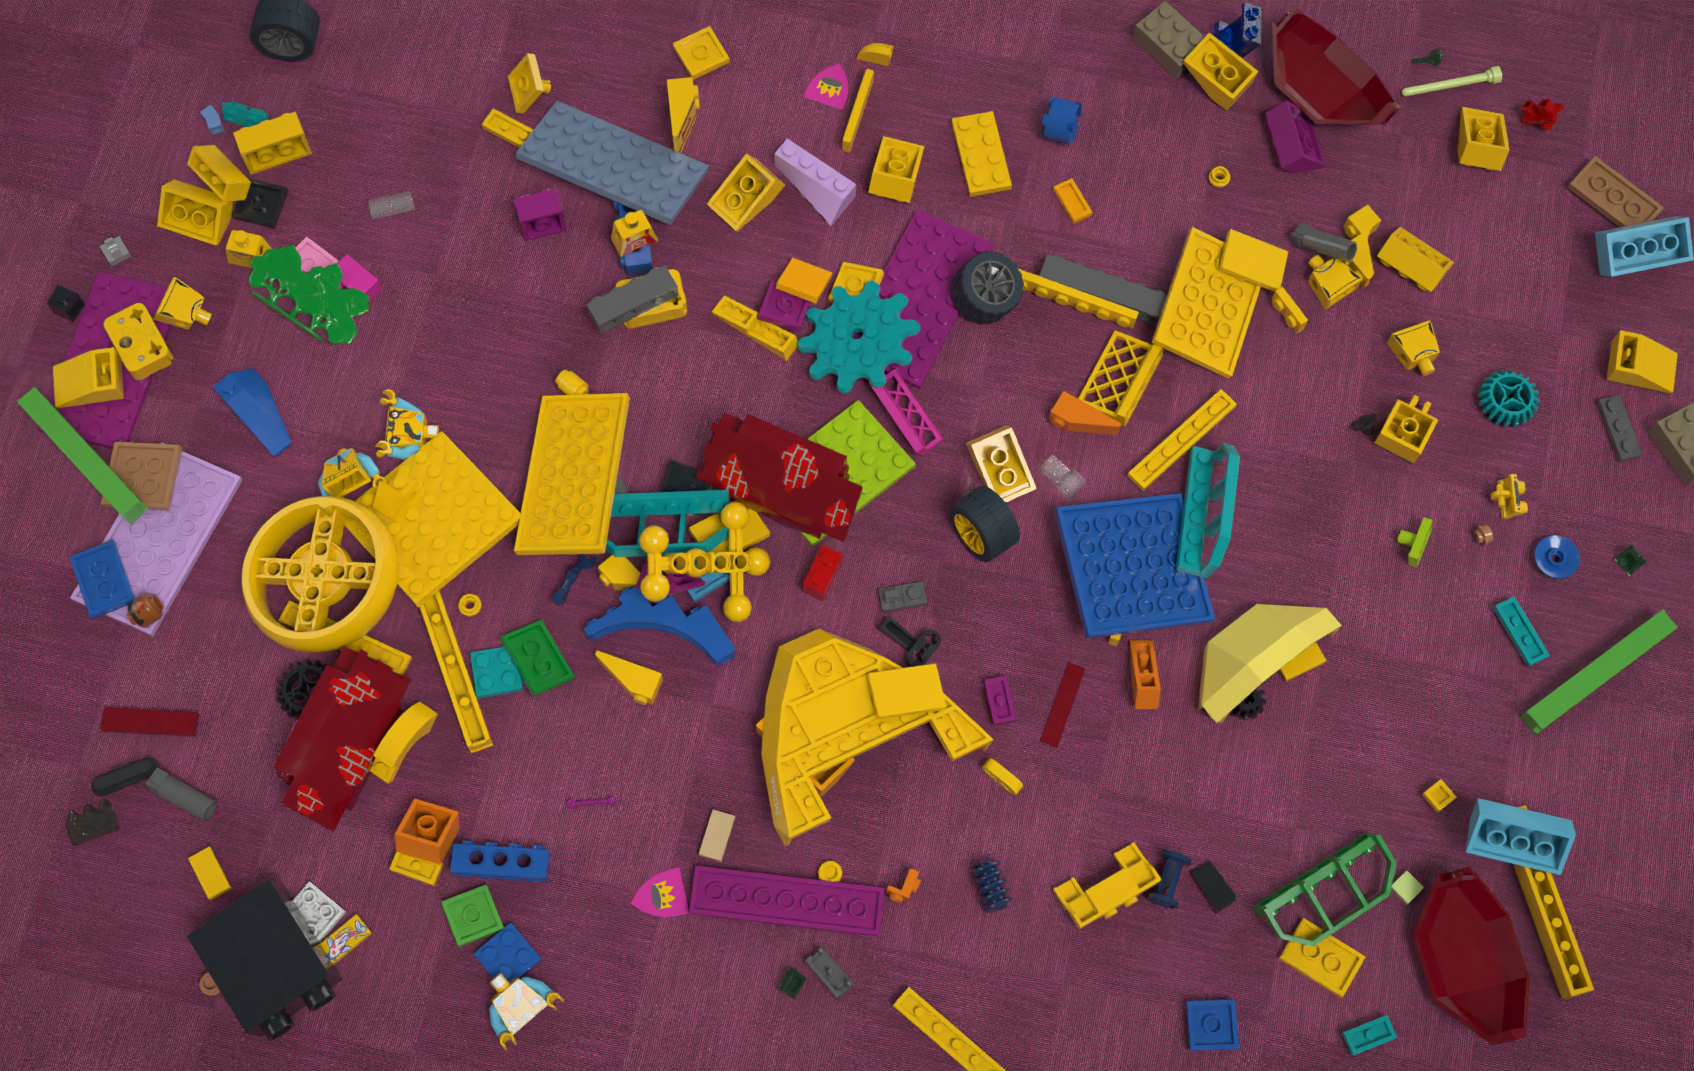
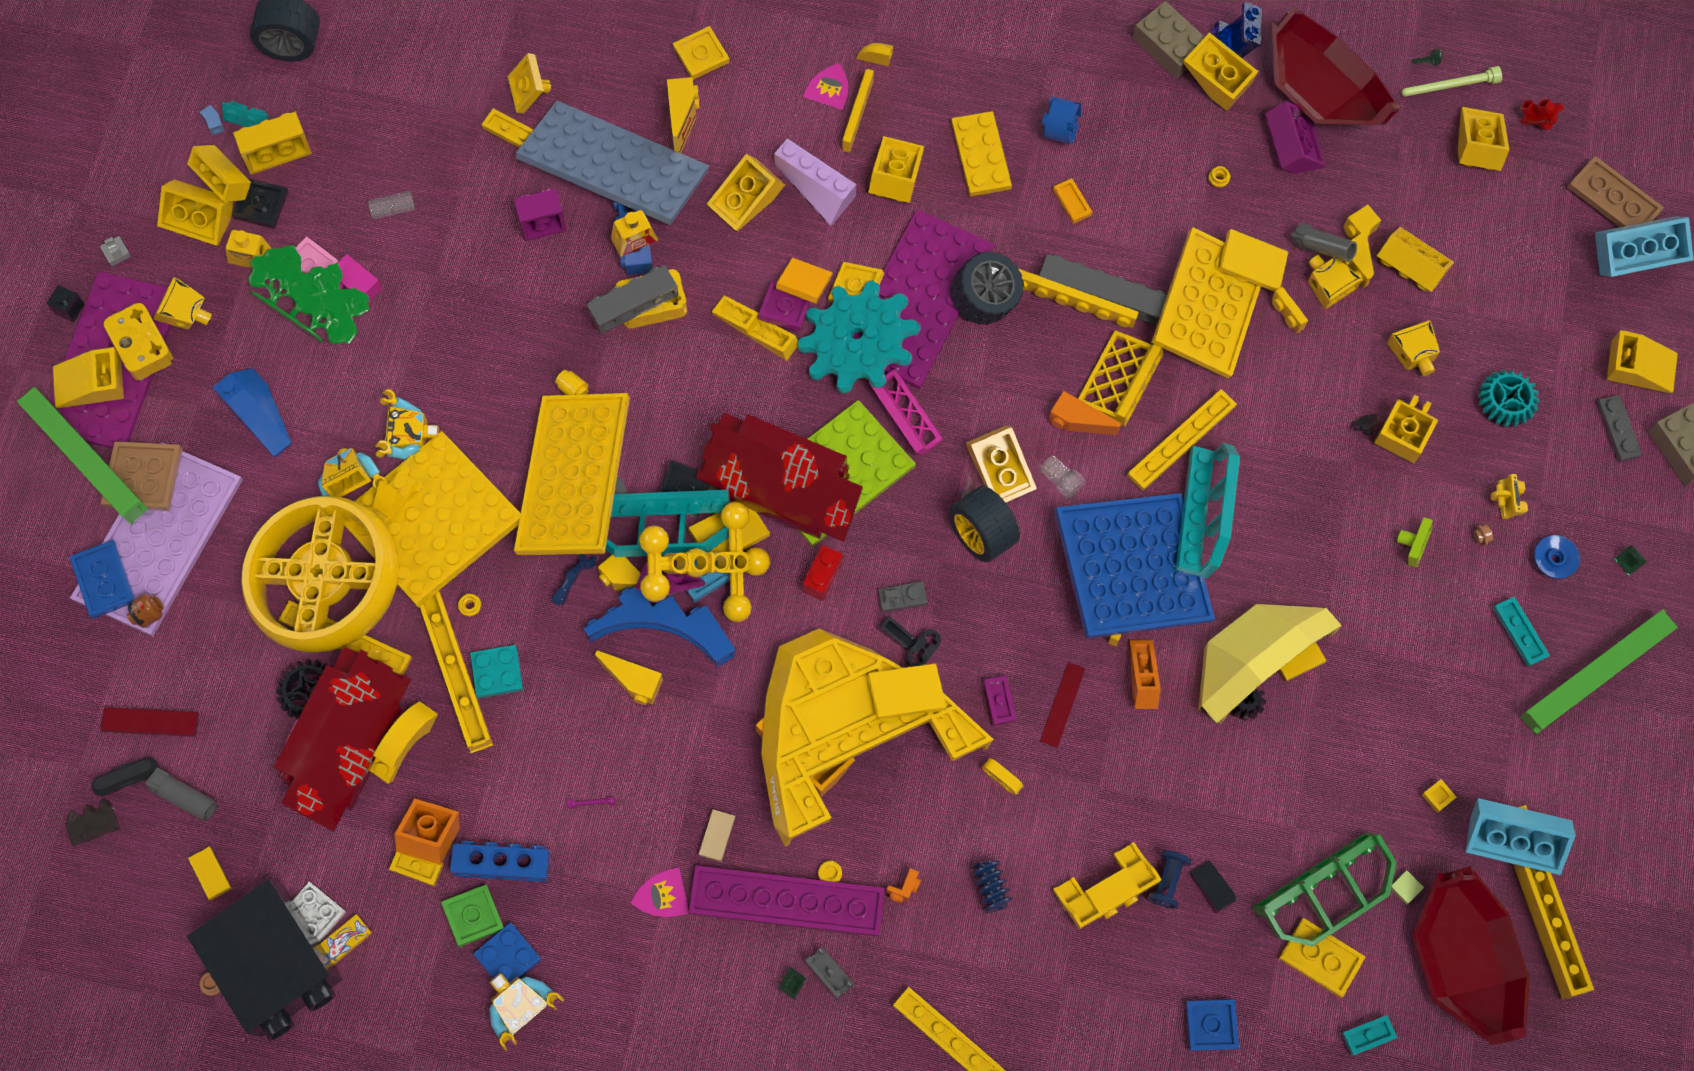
green tile [500,619,575,697] -> none

